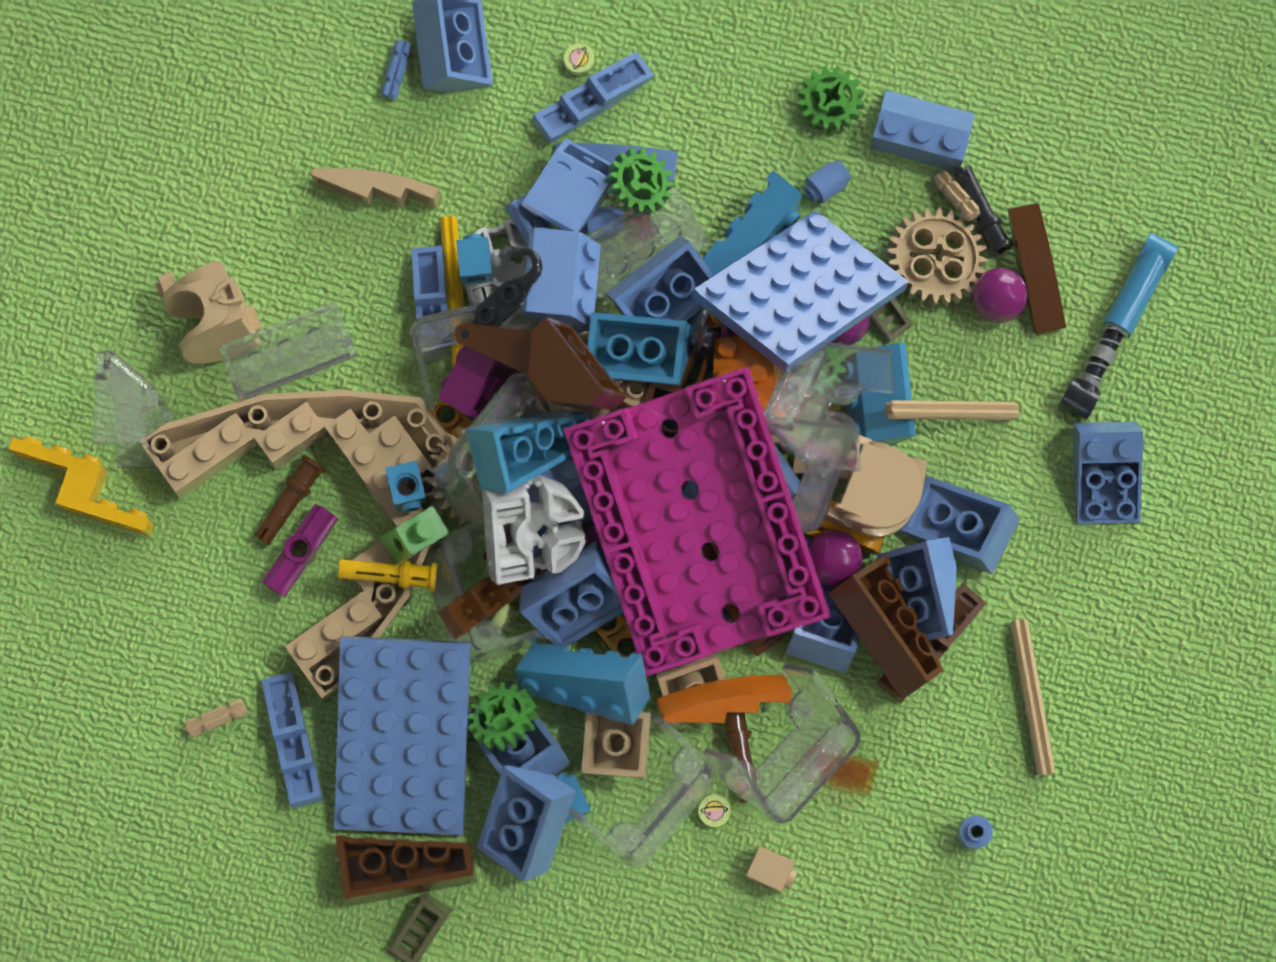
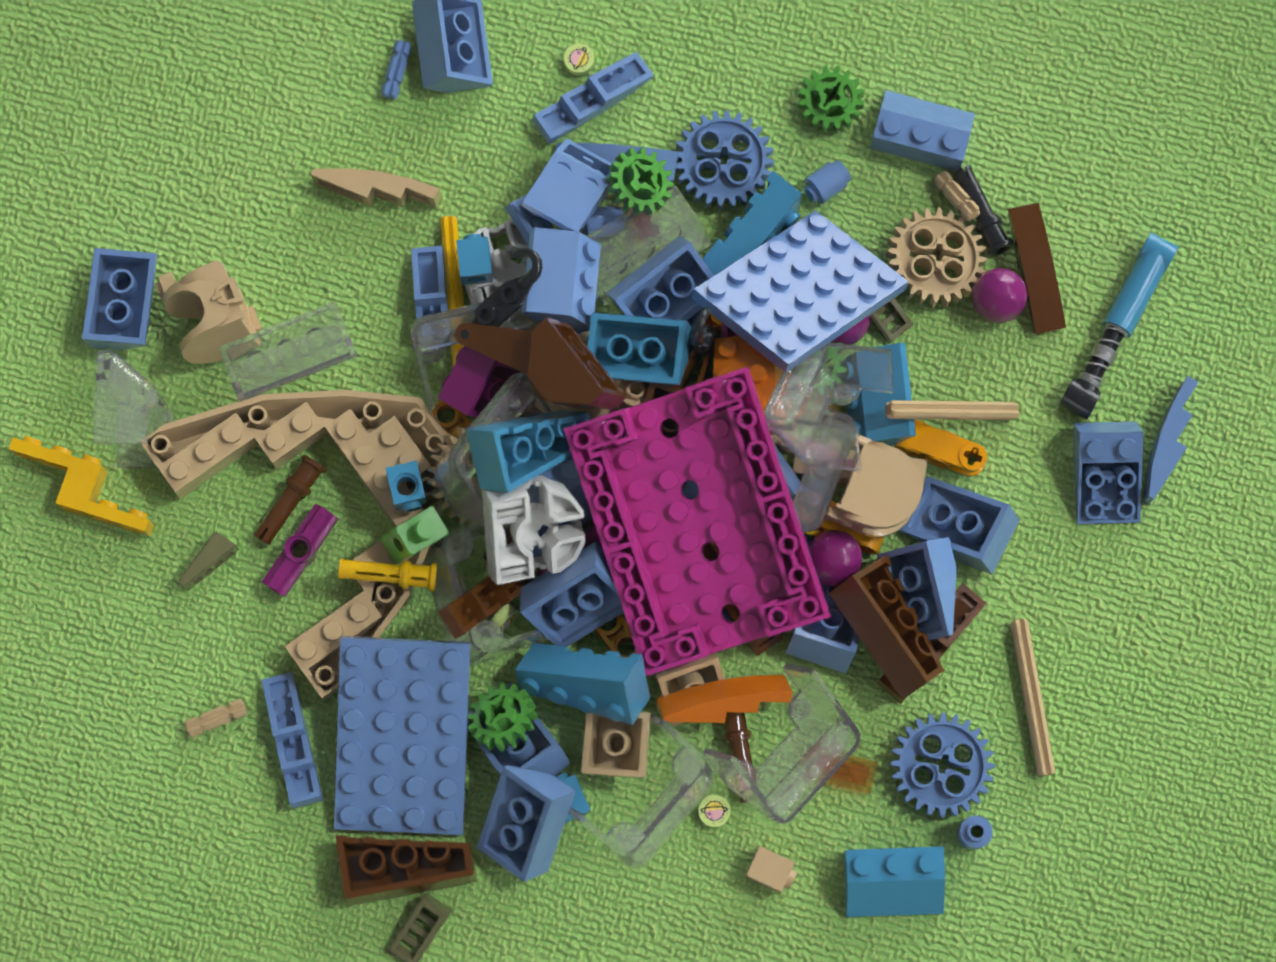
none -> medium blue slope [82,248,158,351]
none -> olive slope [178,531,239,591]
none -> medium blue gear [675,110,774,210]
none -> dark azure slope [843,846,945,917]
none -> medium blue gear [890,712,995,818]
none -> light orange piece [894,419,987,477]
none -> medium blue slope [1143,376,1199,505]

